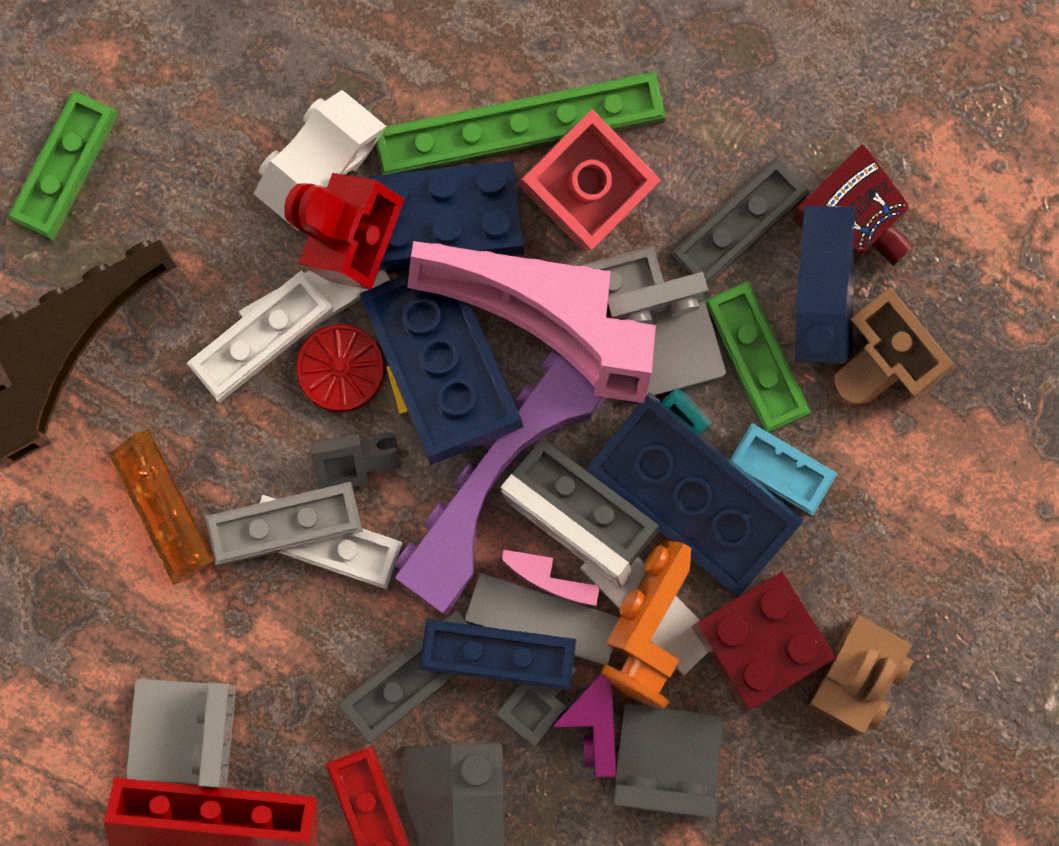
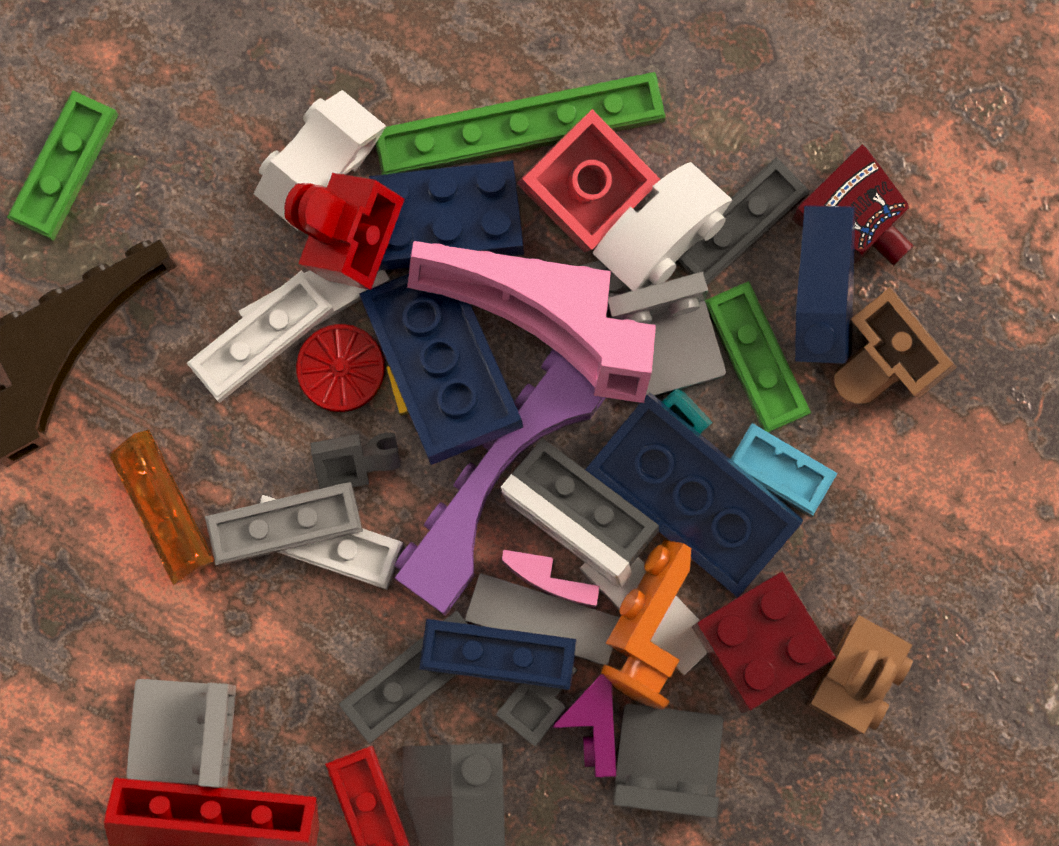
none -> white brick [592,162,732,291]

